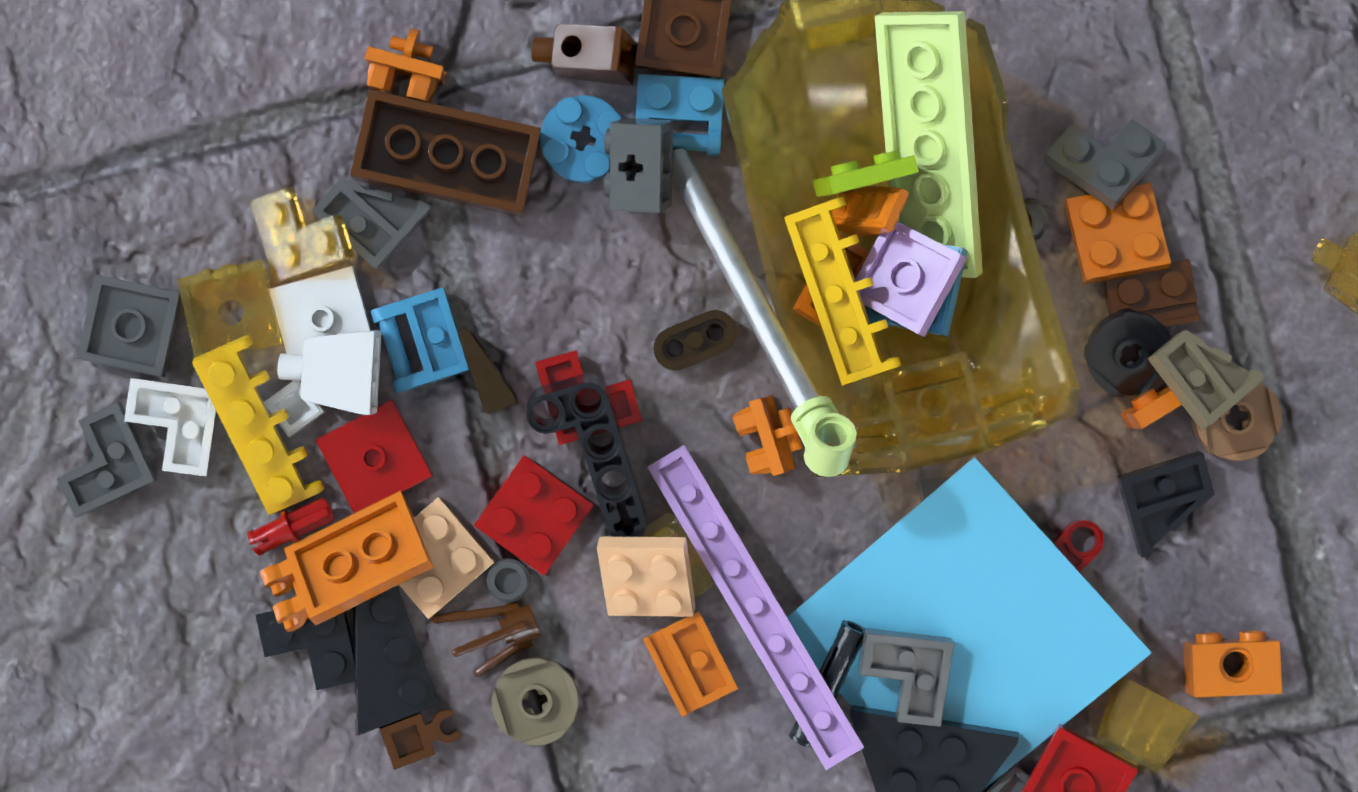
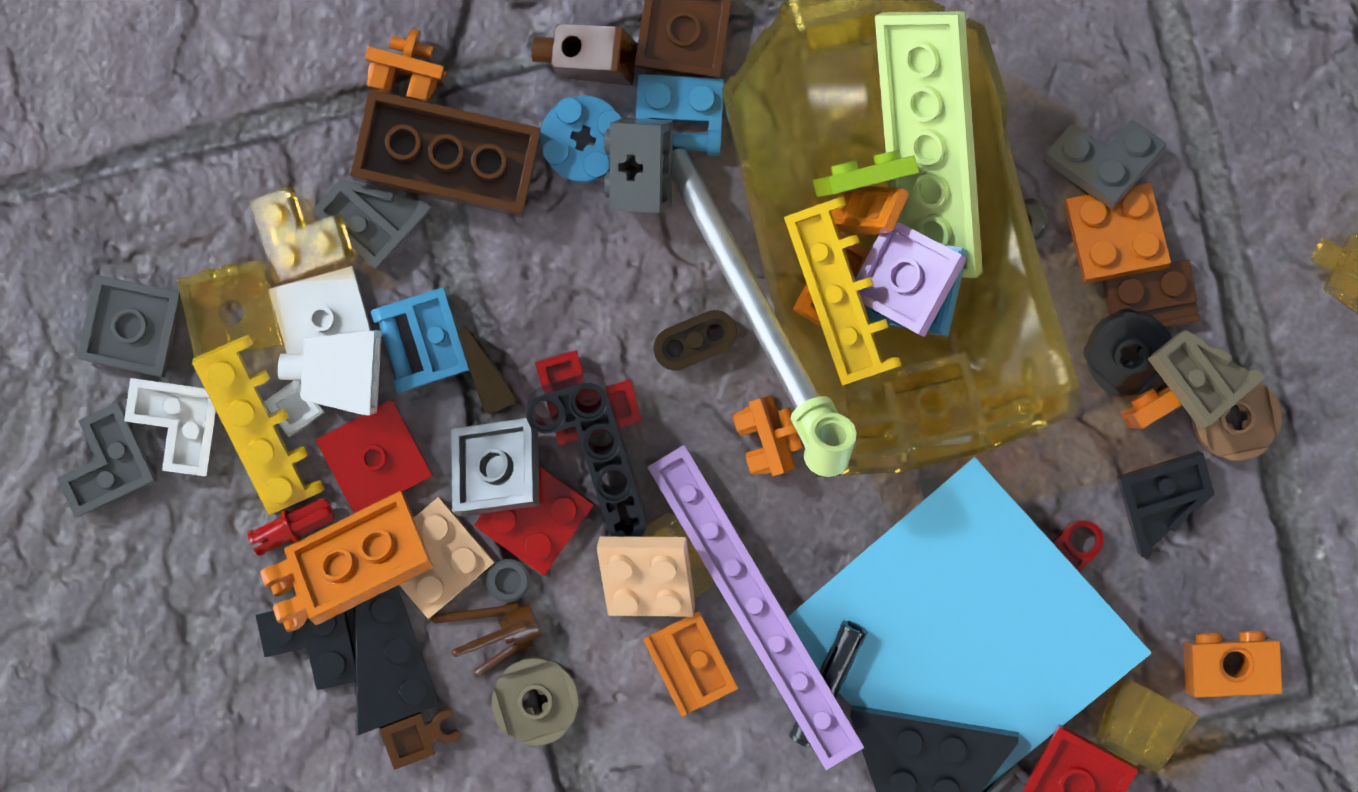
dark grey plate [858,628,954,727] -> none
none -> plate [451,418,540,517]

